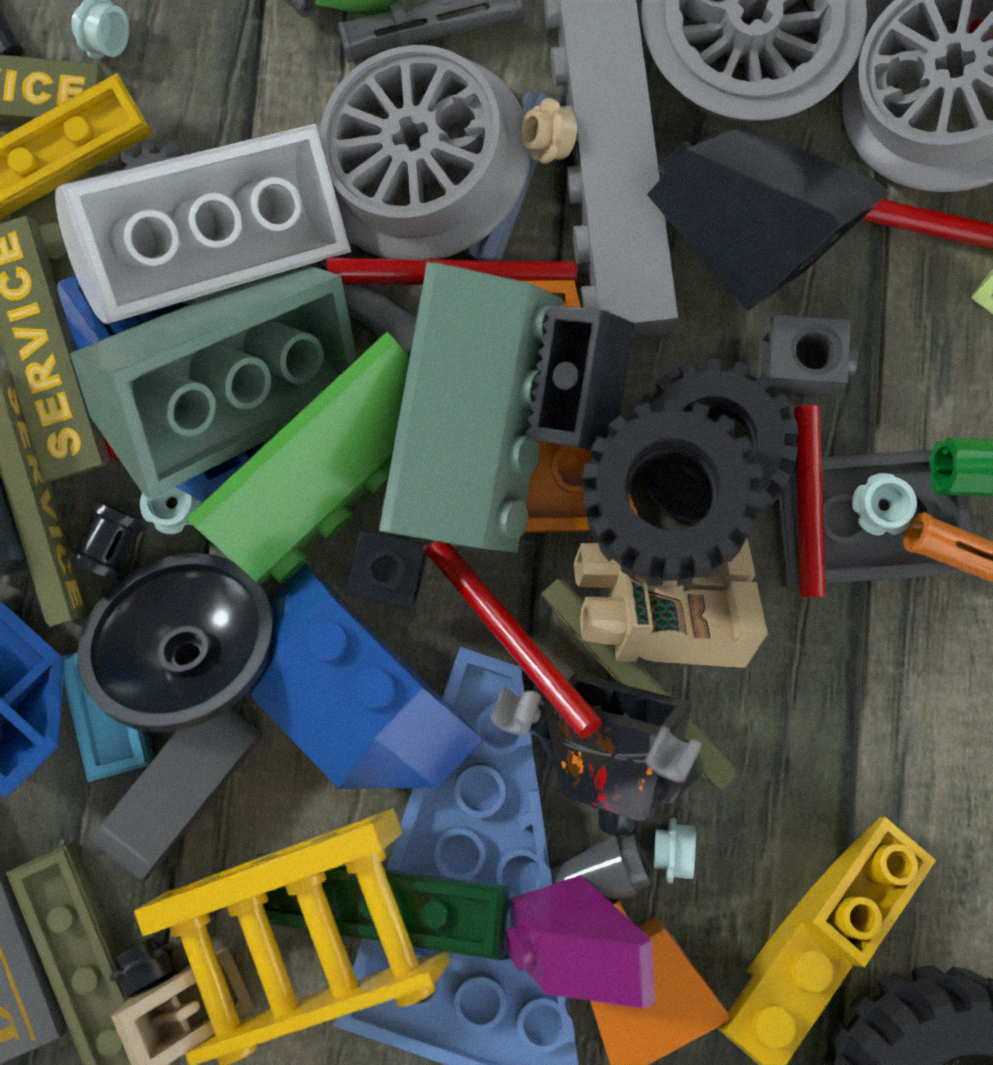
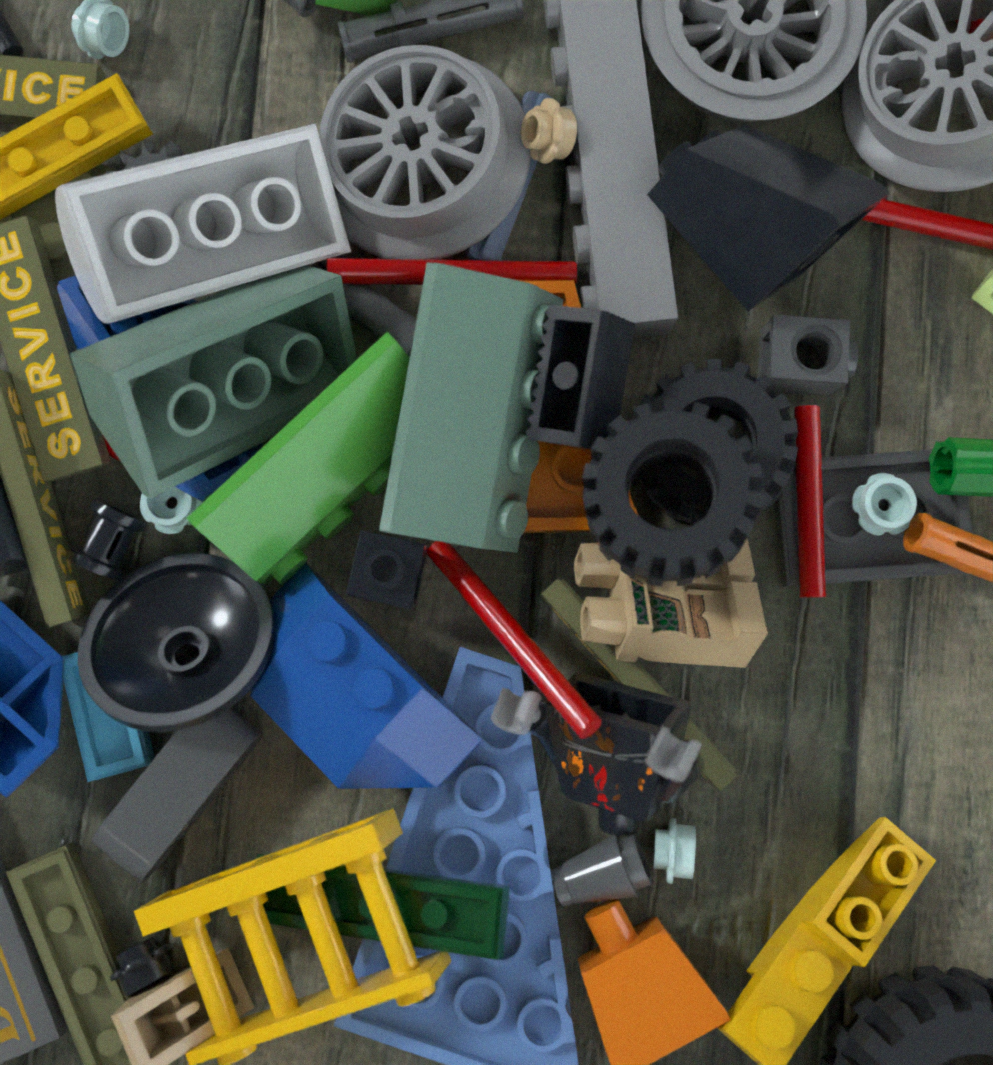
magenta slope [505,875,655,1009] -> none

